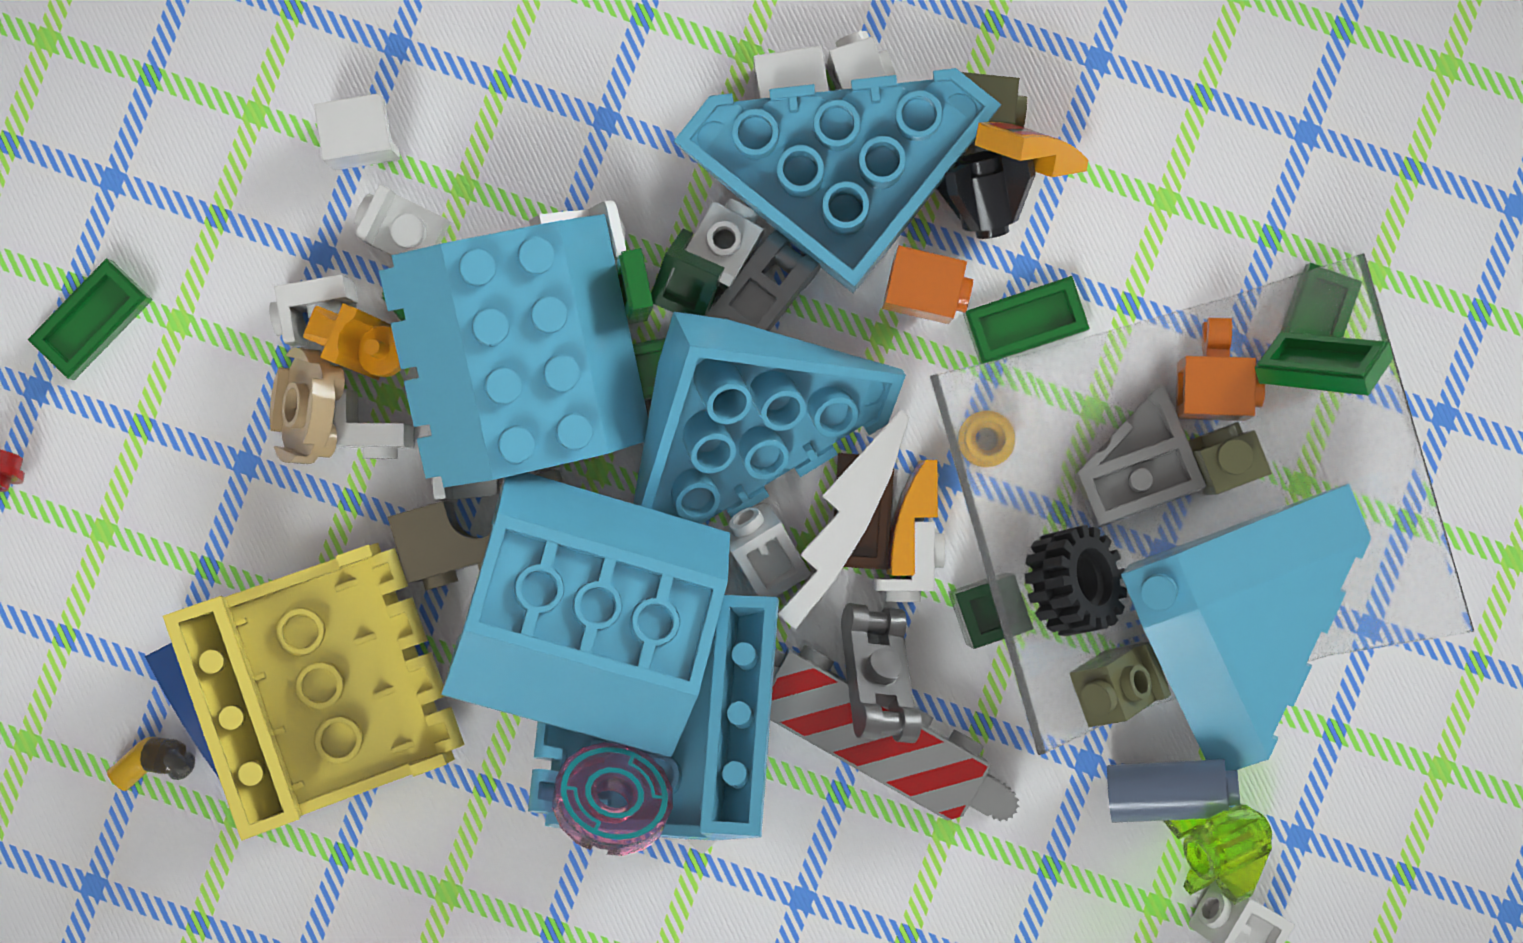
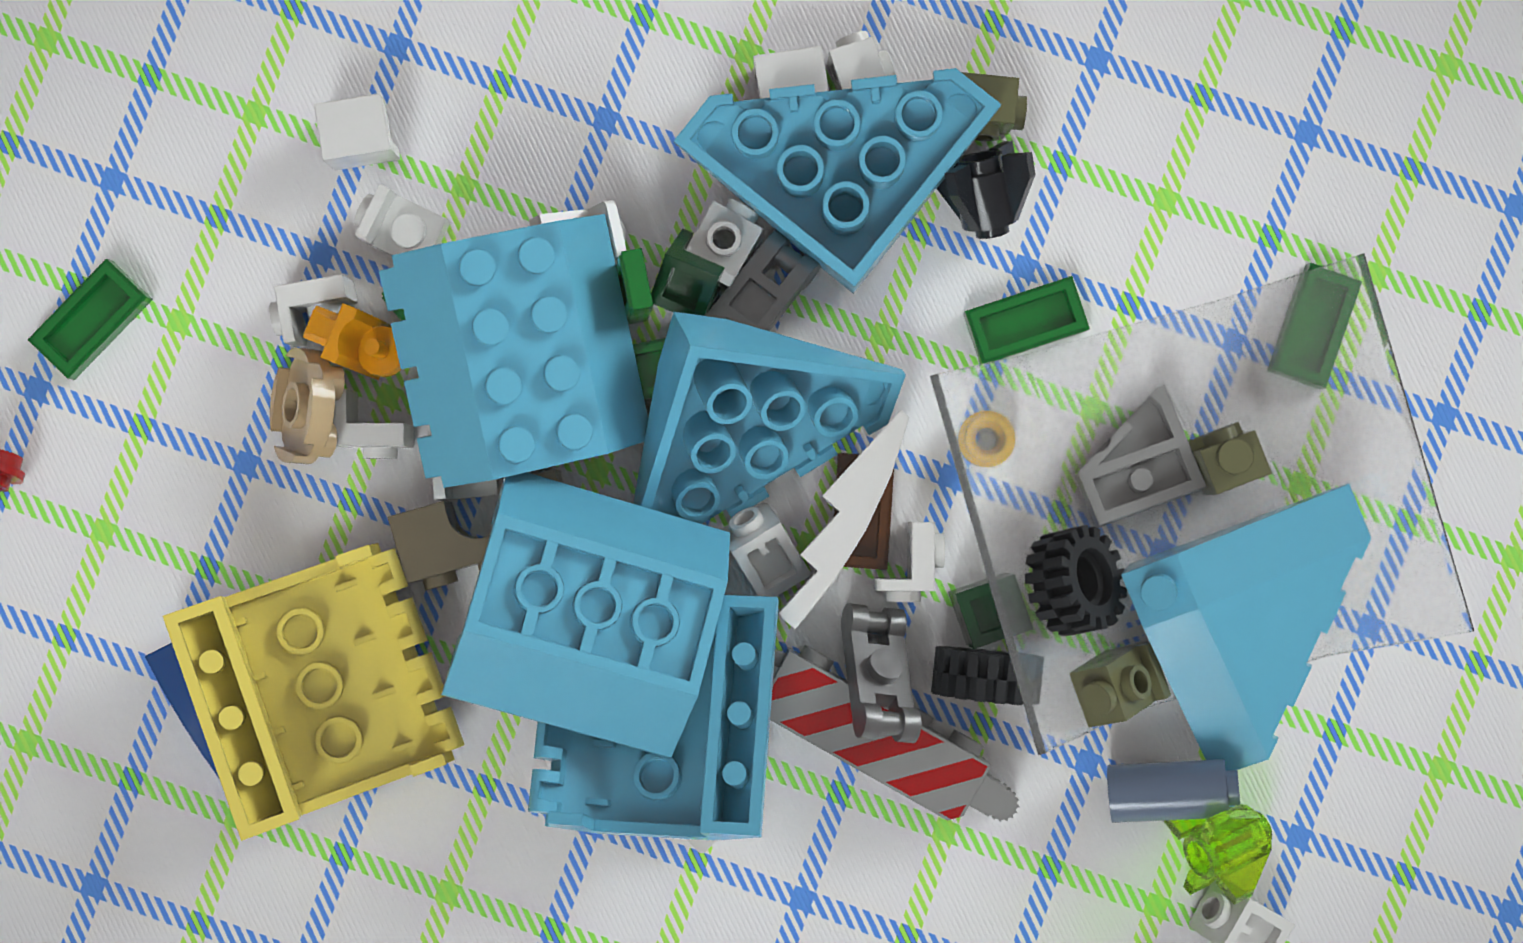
clear smoke arm [107,736,195,791] -> none
tile [552,742,673,856] -> none
orange brick [882,245,974,324] -> none
light orange slope [886,460,938,576] -> none
light orange slope [975,122,1089,177] -> none
orange brick [1176,317,1265,421] -> none
green tile [1255,332,1393,396] -> none
none -> black tyre [931,646,1040,705]

